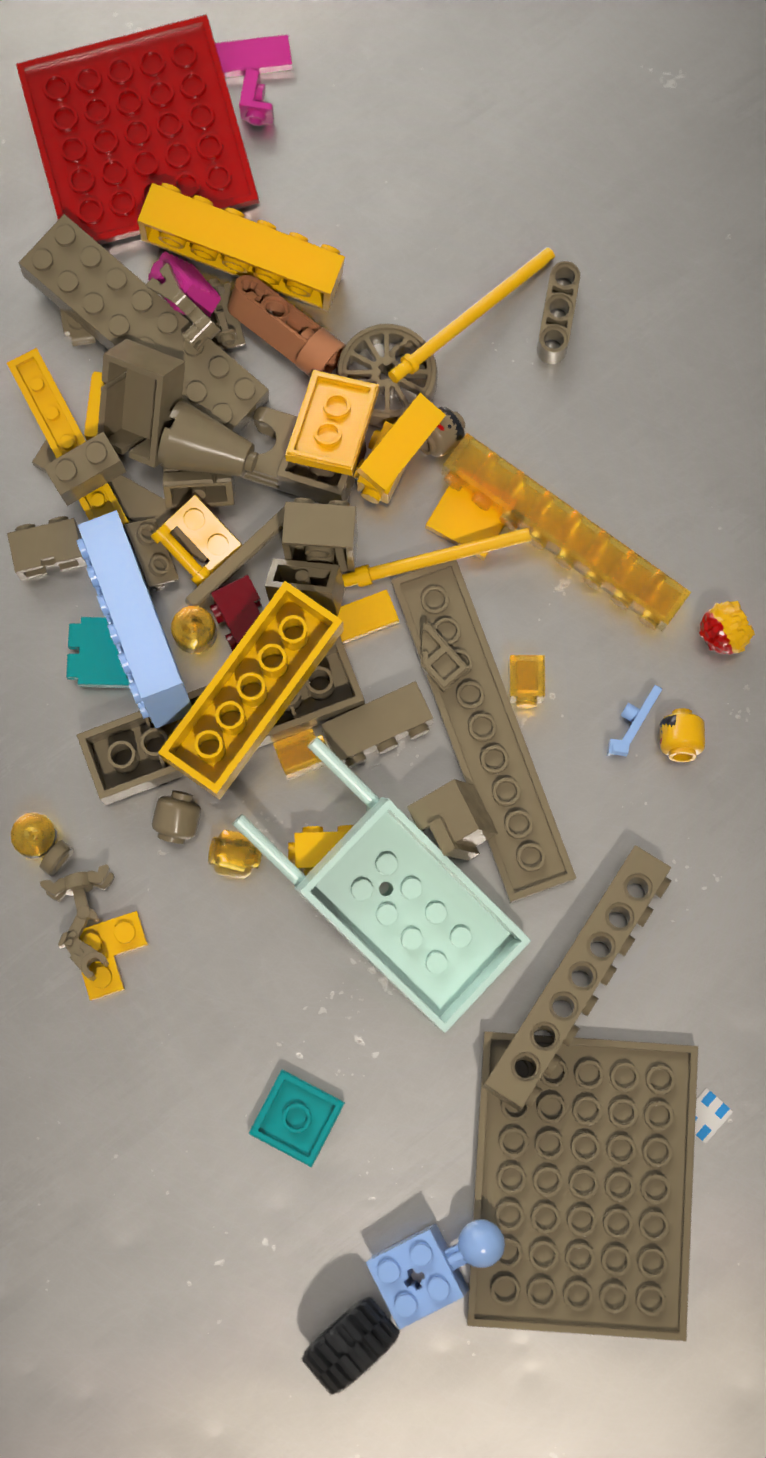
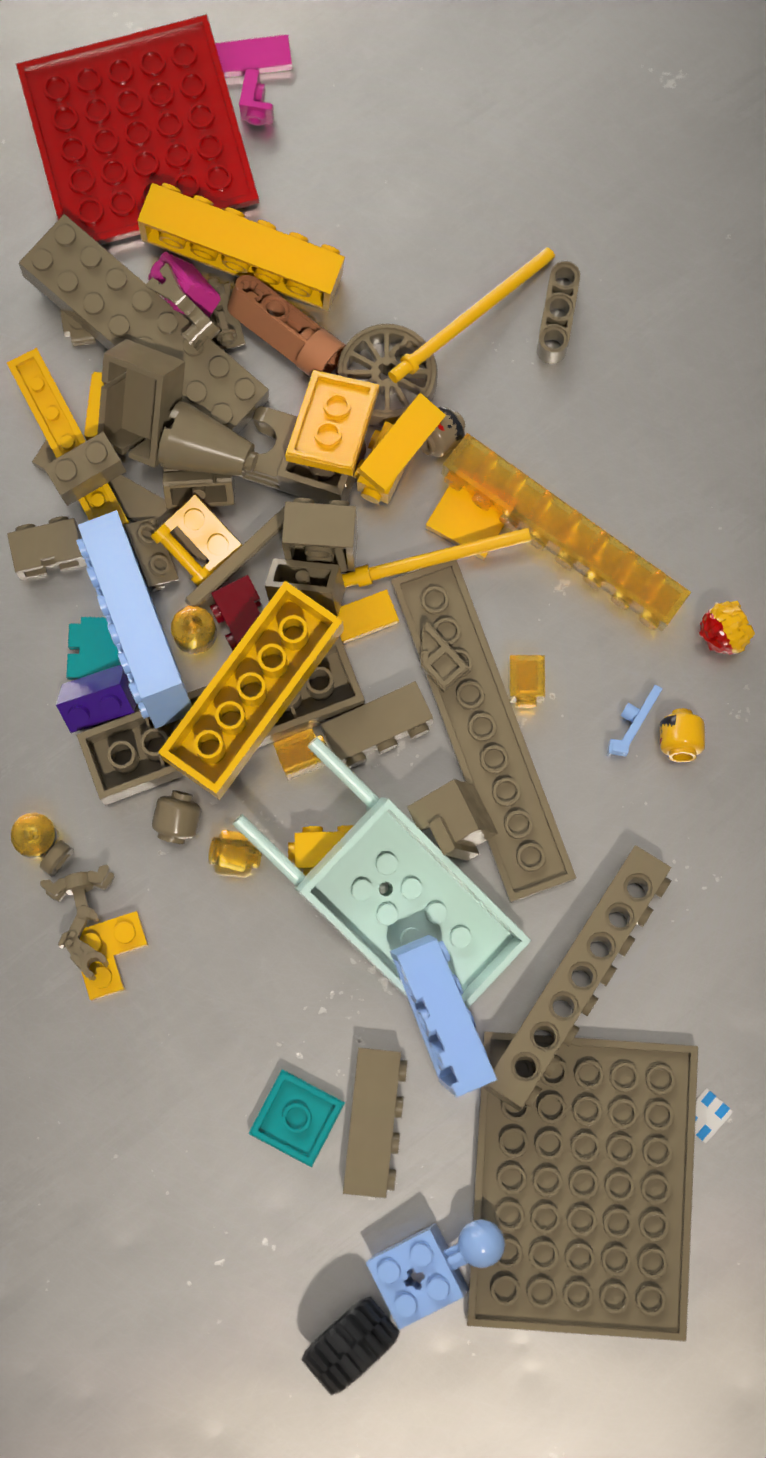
none -> dark purple brick [56,665,136,733]
none -> dark tan brick [343,1048,407,1198]
none -> light blue wedge [390,935,497,1097]

